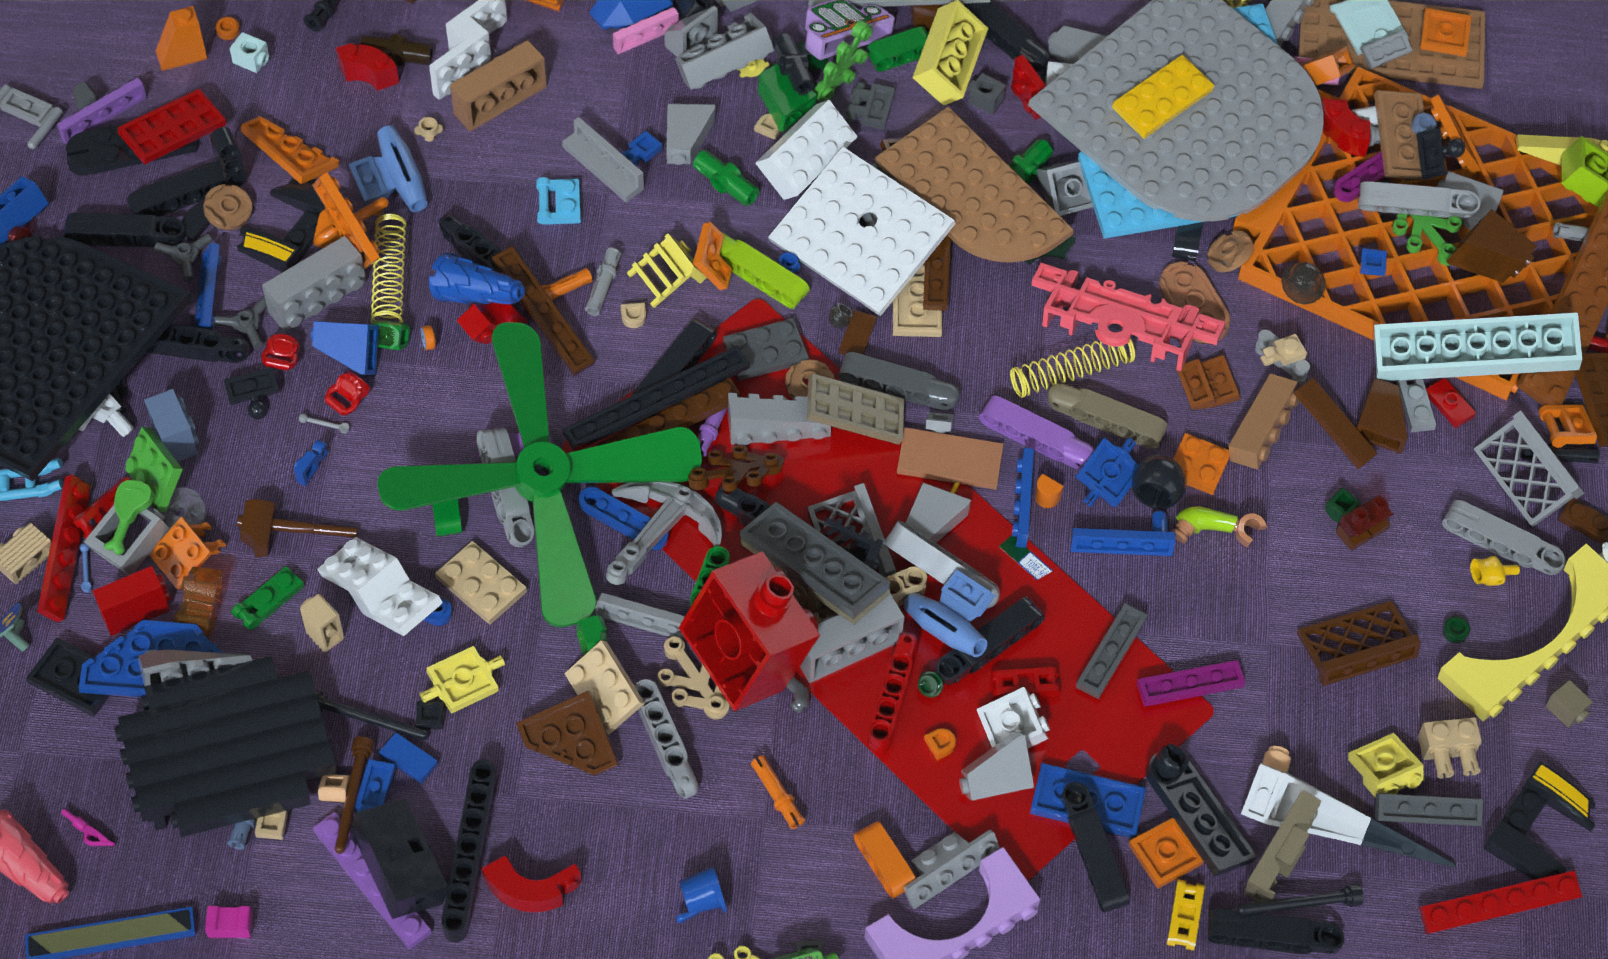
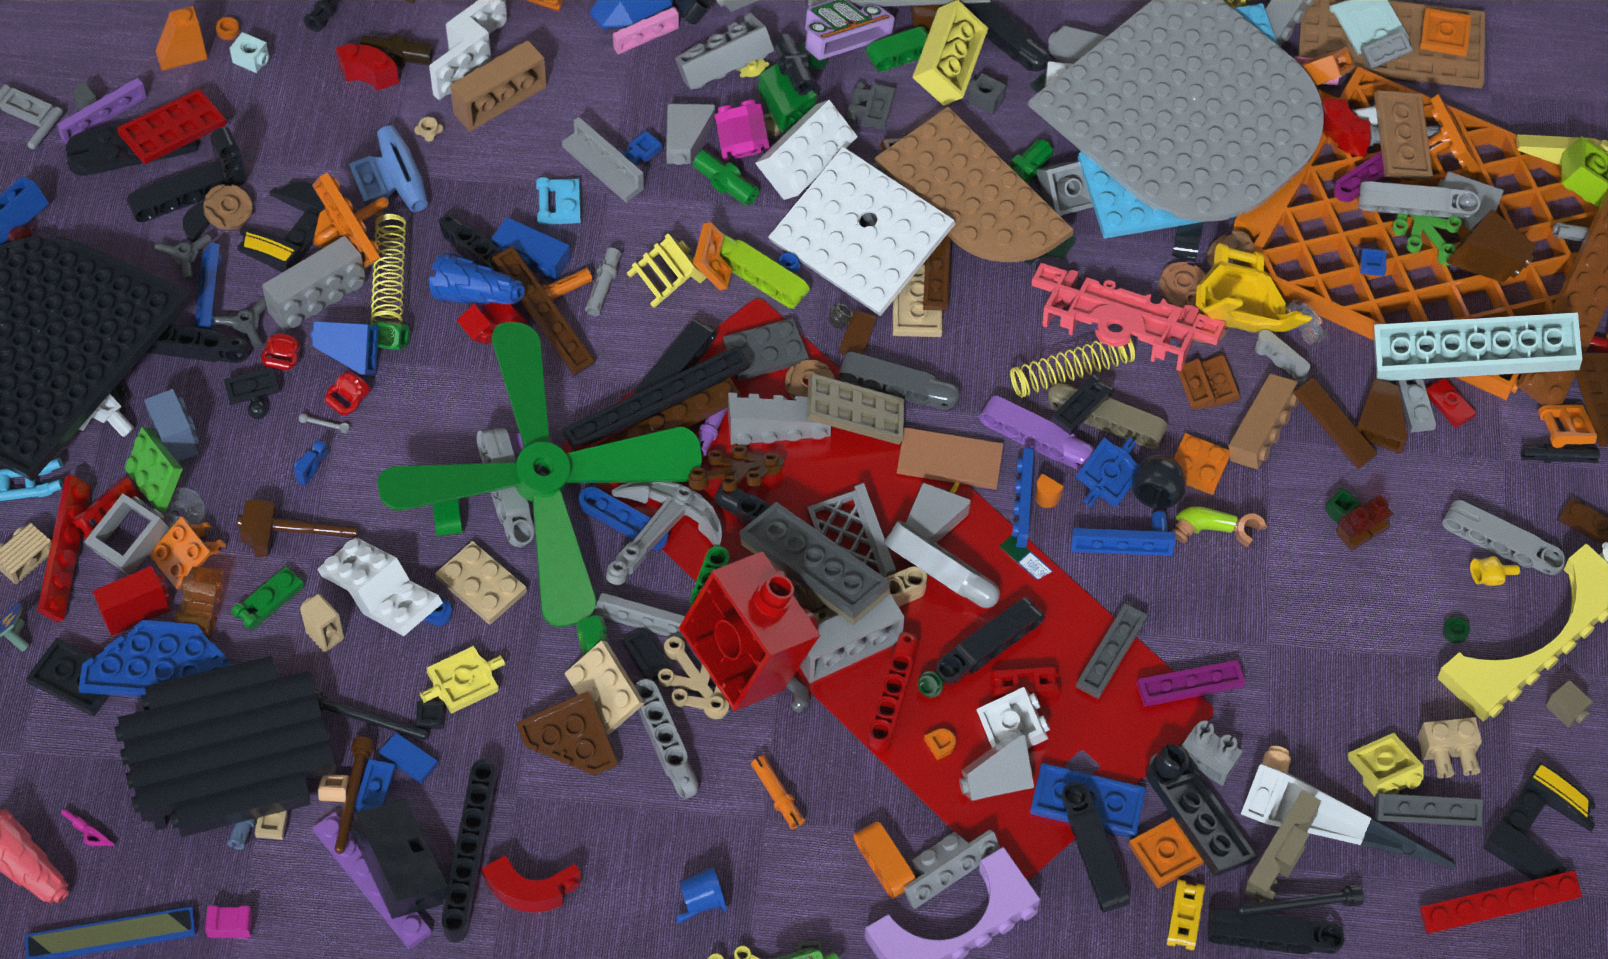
black piece [63,213,186,247] -> none
medium blue hinge [79,543,92,593] -> none
bright green piece [104,480,154,555] -> none
light grey wedge [138,650,252,686] -> none
orange wing [241,116,339,184] -> none
orange tile [421,325,436,351] -> none
tan tile [621,303,646,328] -> none
light grey slope [665,6,718,57] -> none
bright green plant [814,20,873,102] -> none
black plate [820,518,883,571] -> none
medium blue plate [903,569,995,657] -> none
light grey plate [926,412,954,434] -> none
red plate [1011,55,1046,120] -> none
yellow plate [1112,55,1215,139] -> none
tan plate [1260,334,1307,366] -> none
clear smoke hat [1281,261,1326,305] -> none
reddish brown fence [1297,601,1421,686] -> none
sand blue tile [1411,113,1437,135] -> none
black plate [1417,128,1465,180] -> none
light grey fence [1474,410,1584,527] -> none
none -> blue brick [492,217,571,280]
none -> black tile [622,628,671,681]
none -> dark pink brick [714,100,770,160]
none -> black plate [1051,374,1115,435]
none -> light grey brick [1181,721,1243,786]
none -> yellow piece [1196,243,1312,333]
none -> clear plate [1286,299,1328,345]

